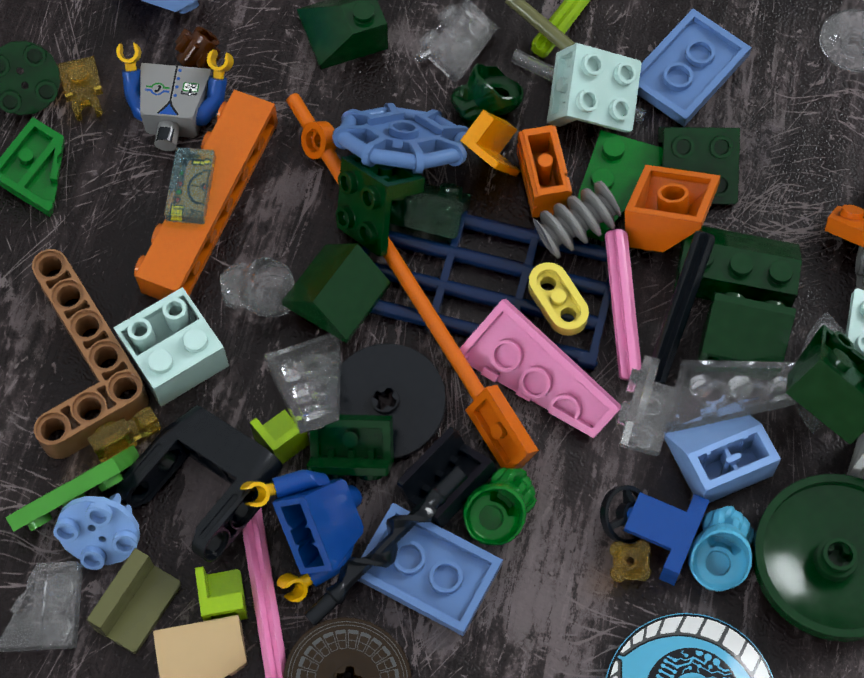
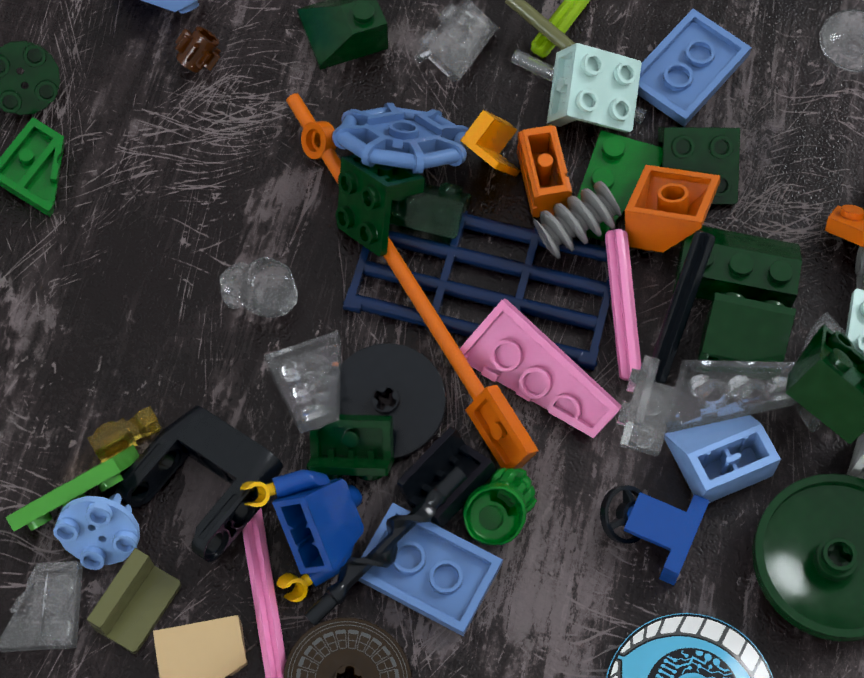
medium nougat beam [32,249,149,459] -> none
clear yellow plate [58,56,103,121] -> none
light aqua slope [113,287,229,407] -> none
torso [116,43,234,151] -> none
orange brick [134,89,278,300] -> none
clear light blue tile [164,147,216,224] -> none
lime panel [195,566,248,621] -> none
lime panel [249,409,310,464] -> none
dark green slope [281,243,390,343] -> none
dark green hair [450,63,524,126] -> none
light yellow plate [528,262,589,336] -> none
clear yellow plate [609,540,651,582] -> none
medium azure hair [688,506,754,592] -> none

